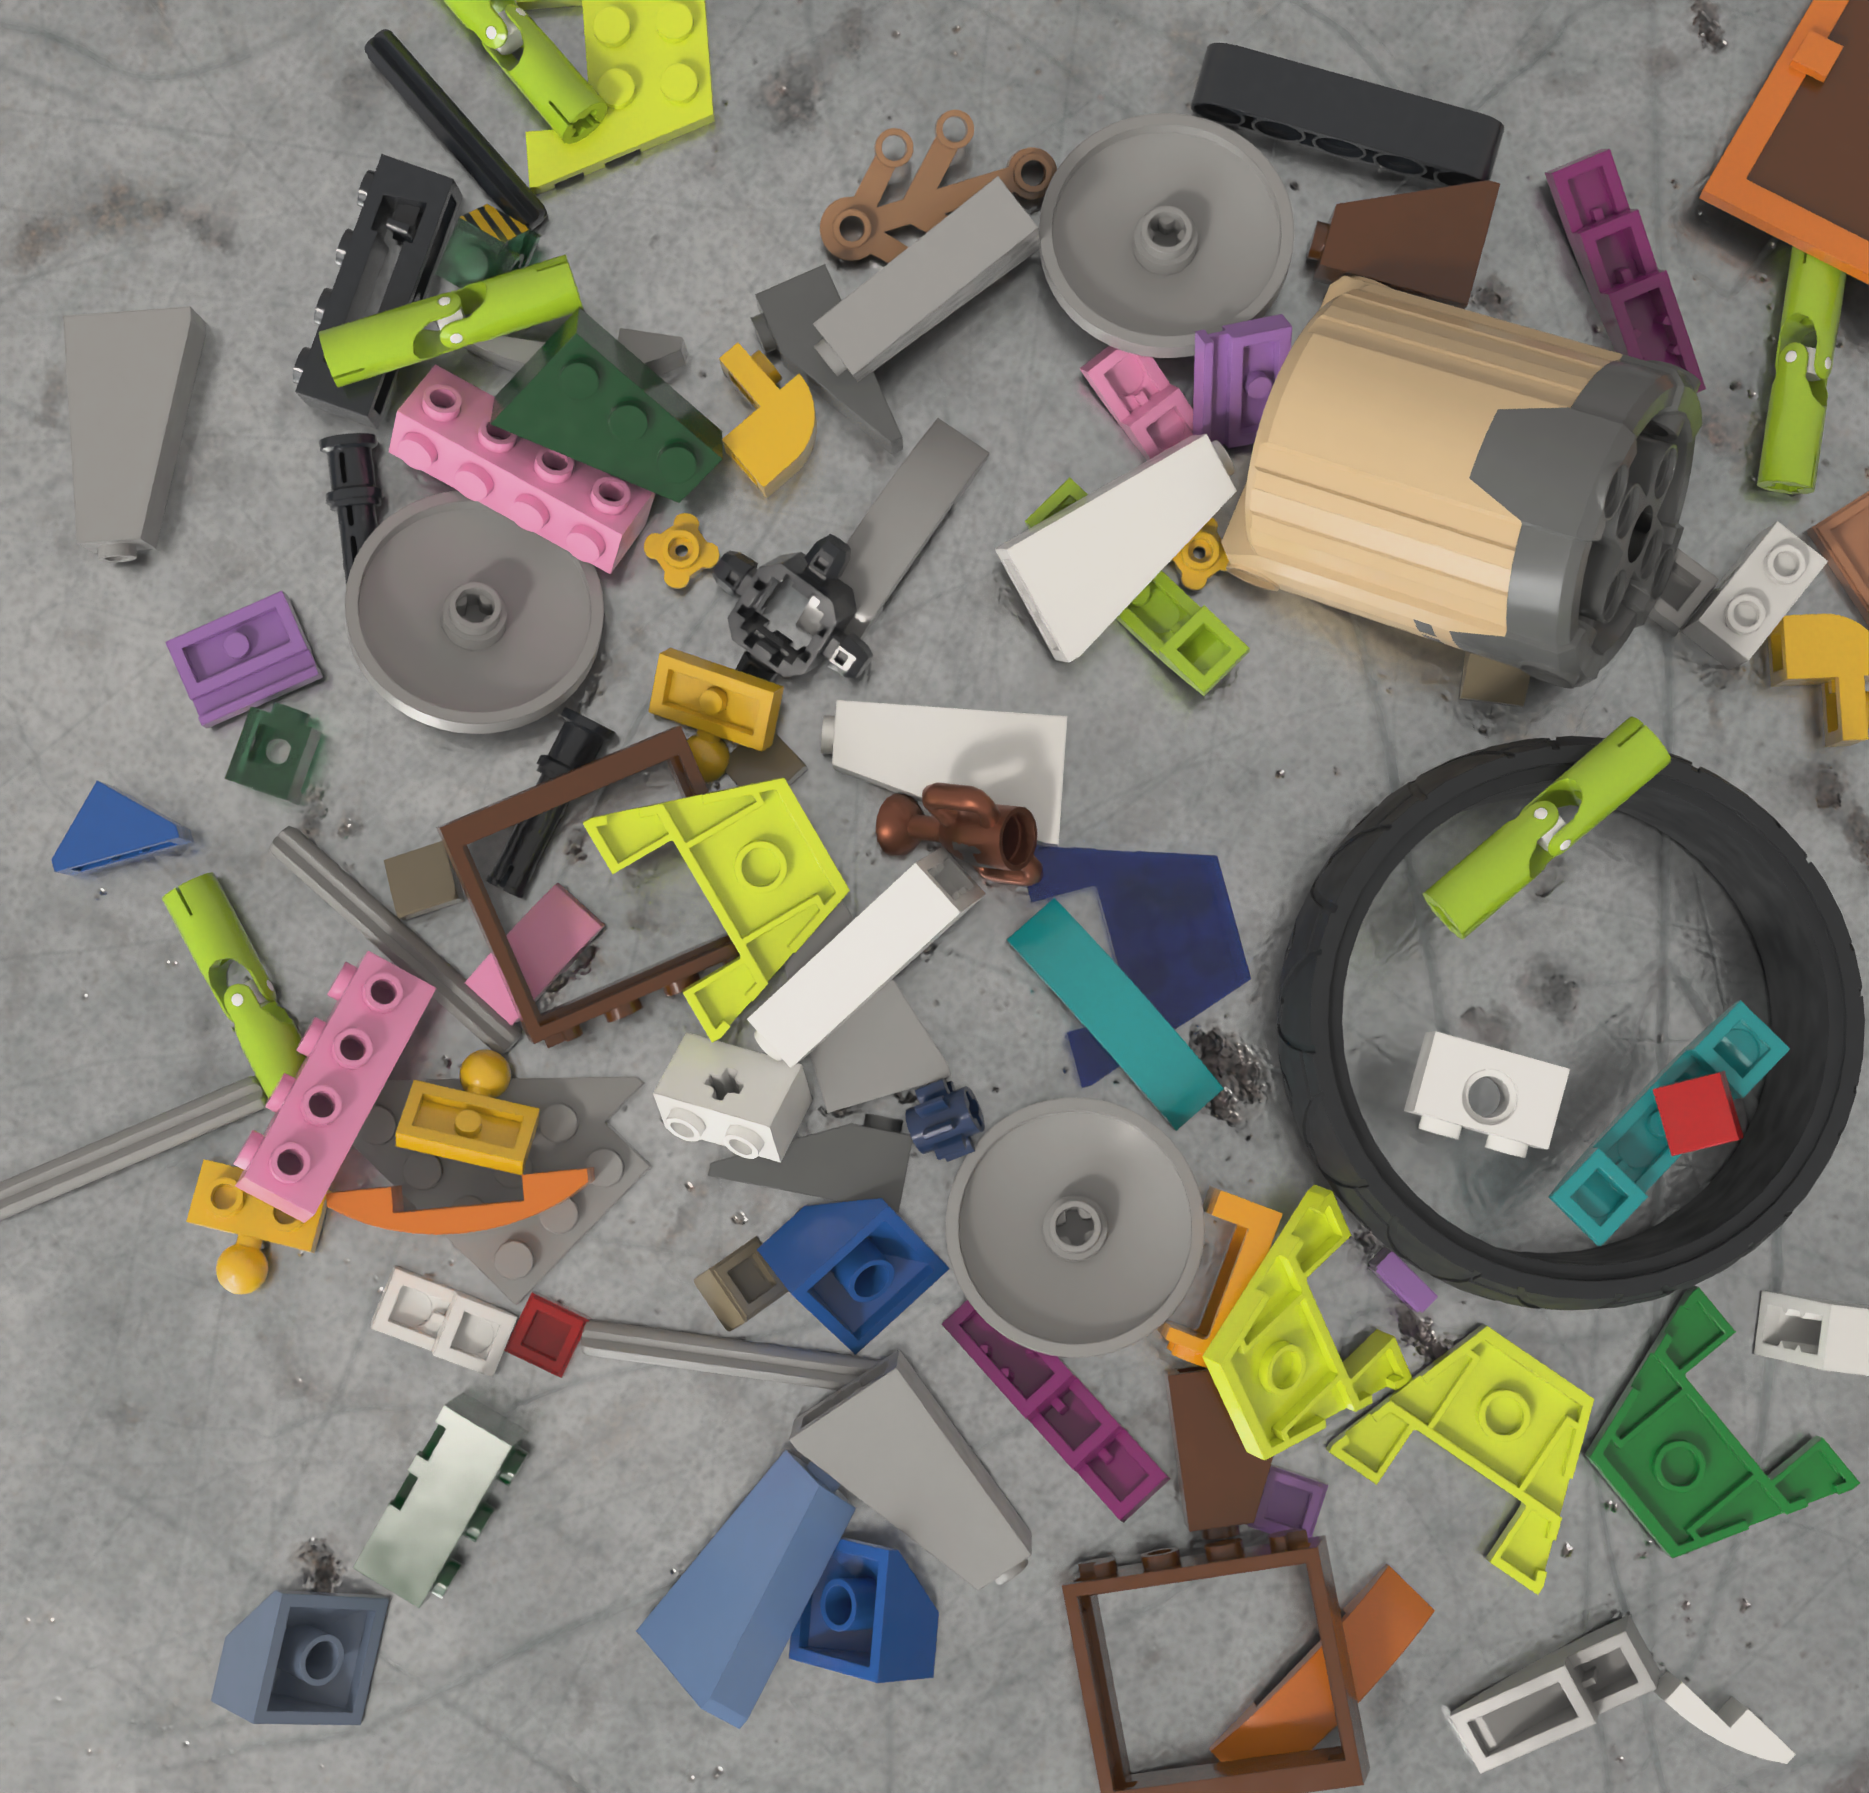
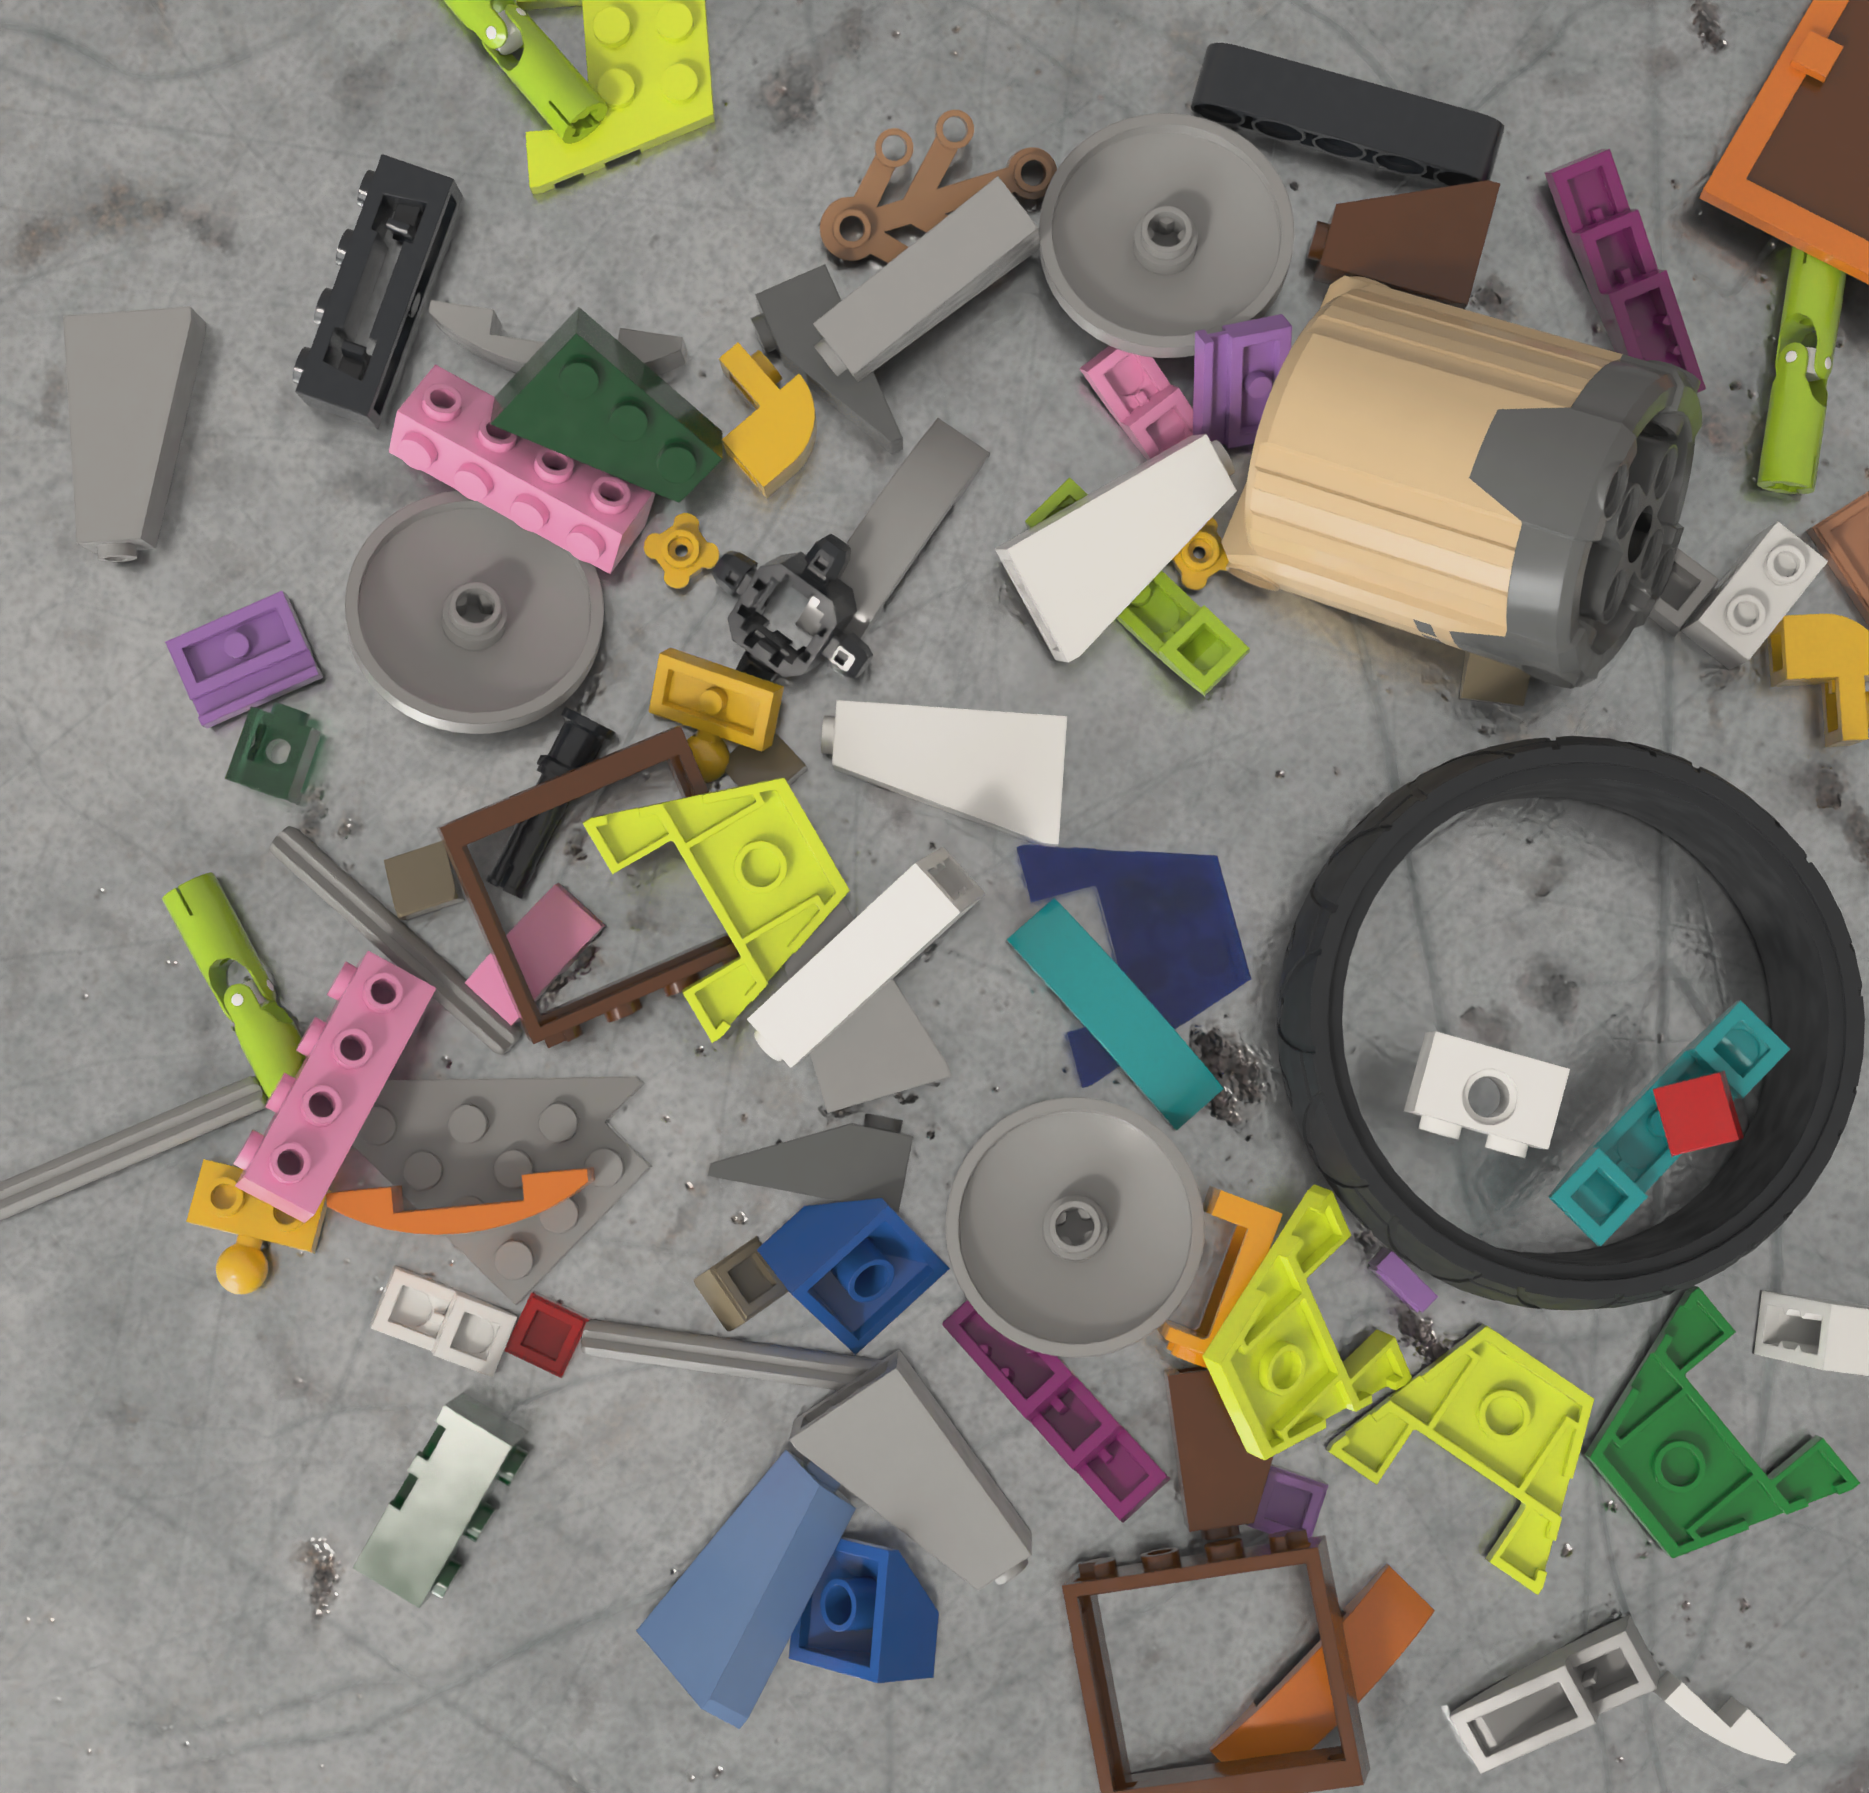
blue slope [51,781,194,876] -> none
sand blue slope [211,1590,389,1725] -> none
lime piece [319,254,584,388] -> none
black pin [319,433,384,585] -> none
black axle [364,29,547,233] -> none
yellow plate [396,1049,540,1175] -> none
clear green brick [435,204,542,288] -> none
white brick [653,1032,813,1163] -> none
copper piece [876,782,1043,886] -> none
dark blue gear [905,1078,985,1162] -> none
lime piece [1422,716,1671,939] -> none

